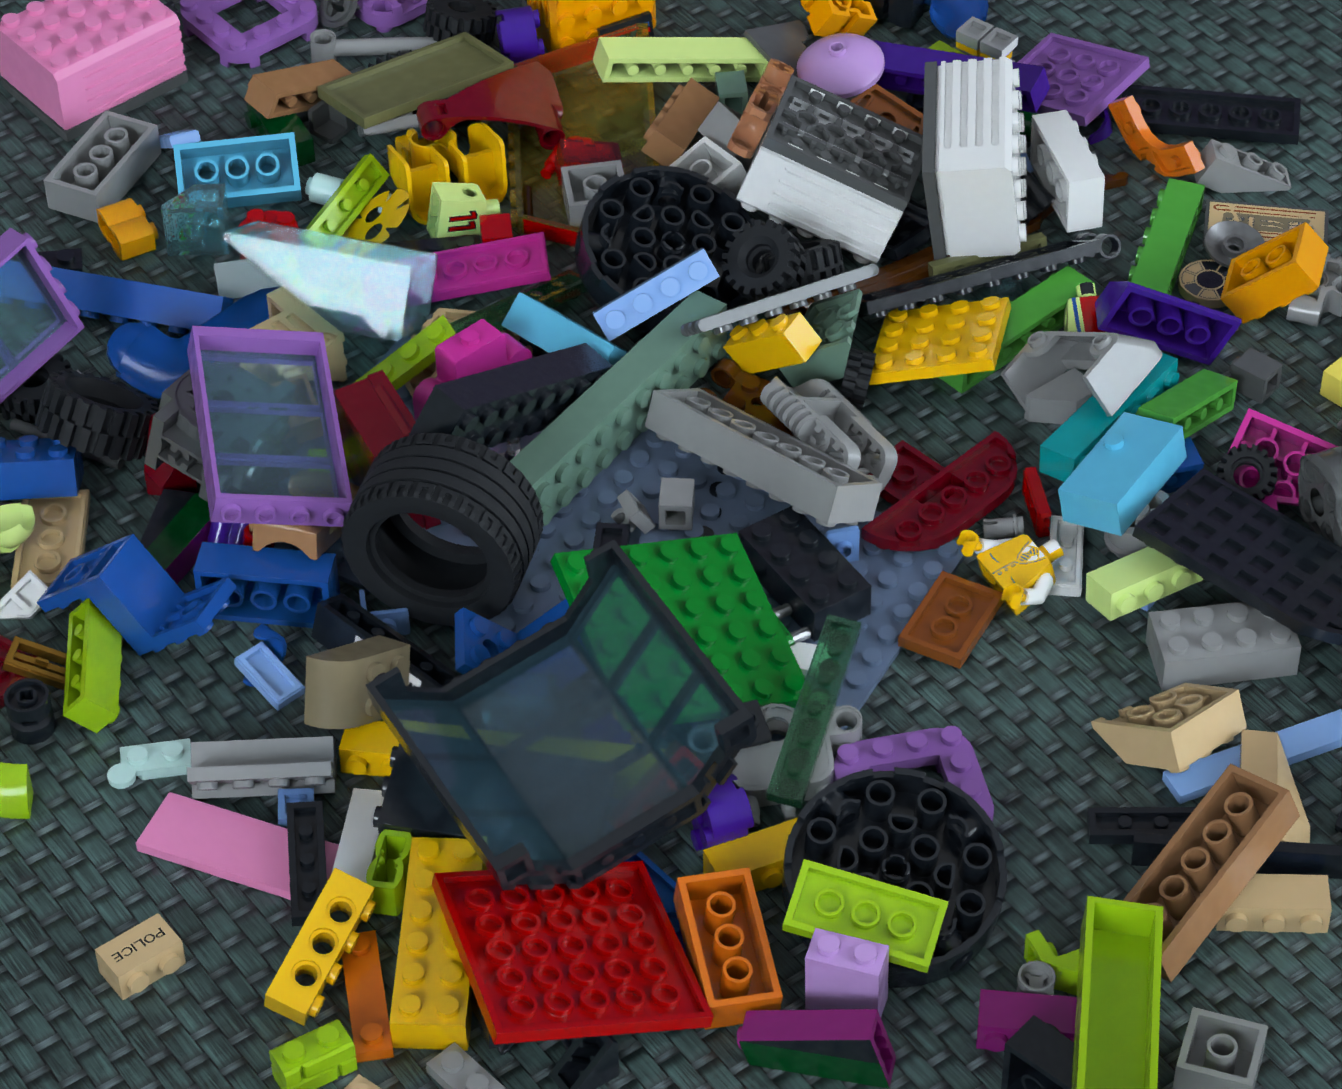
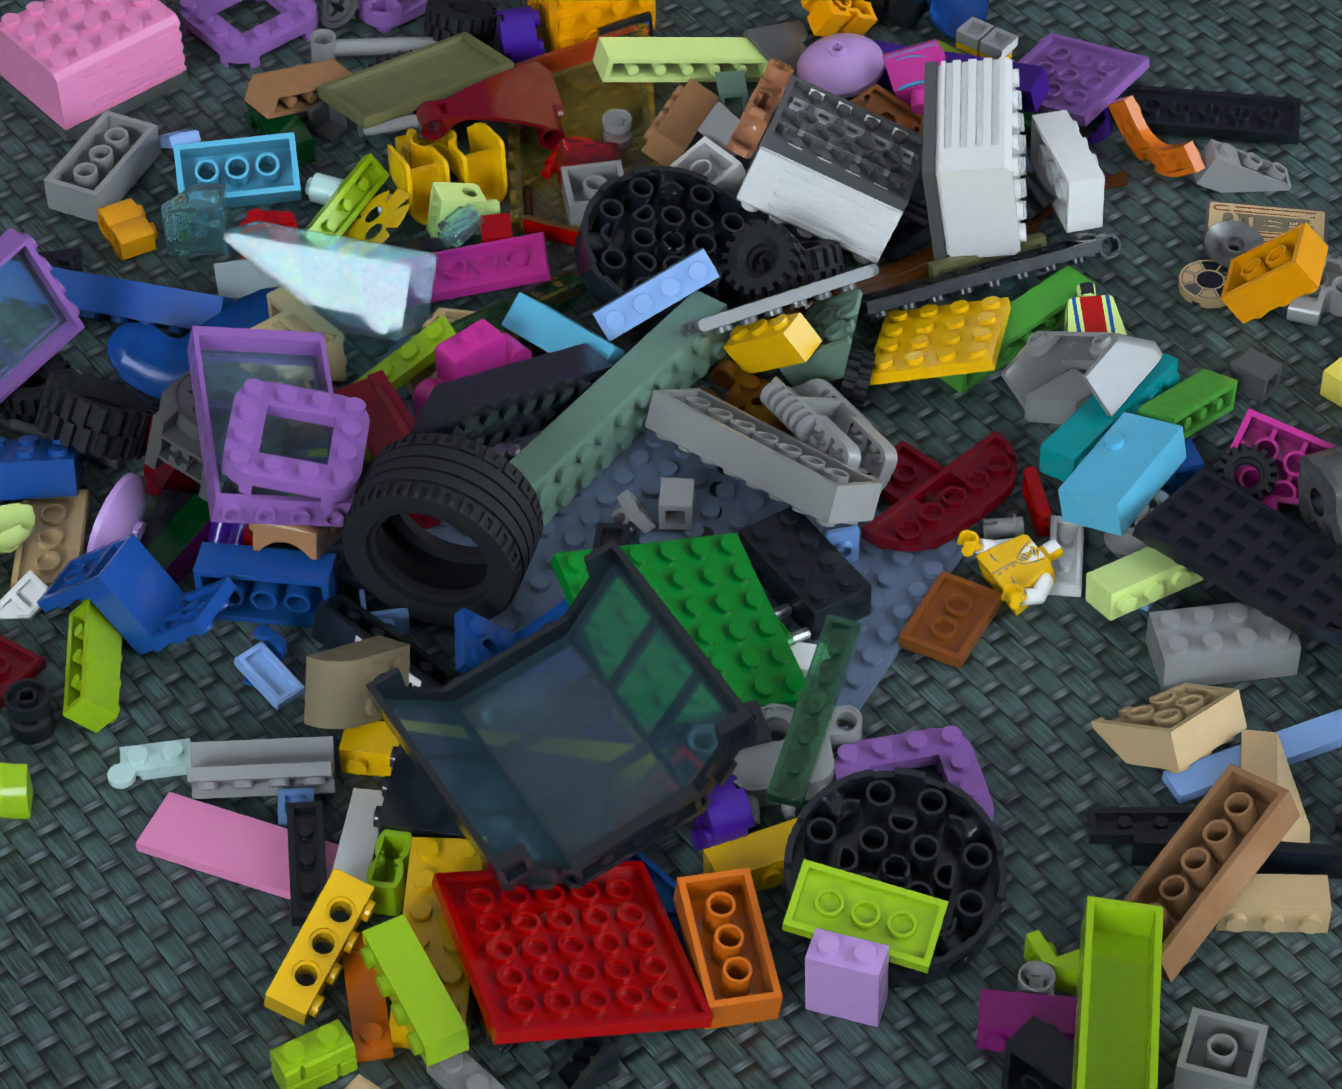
pearl gold tile [2,636,67,690] -> none
tan brick [95,913,186,1000] -> none
slope [737,1009,896,1088] -> none
dark purple slope [1095,281,1242,365] -> none
bright green brick [1128,178,1205,295] -> none
none -> lavender dish [87,473,146,553]
none -> medium lavender plate [221,378,370,509]
none -> lime brick [360,914,469,1067]
none -> clear light blue brick [437,203,484,248]
none -> light grey wheel [602,109,633,151]
none -> dark pink torso [882,39,946,114]

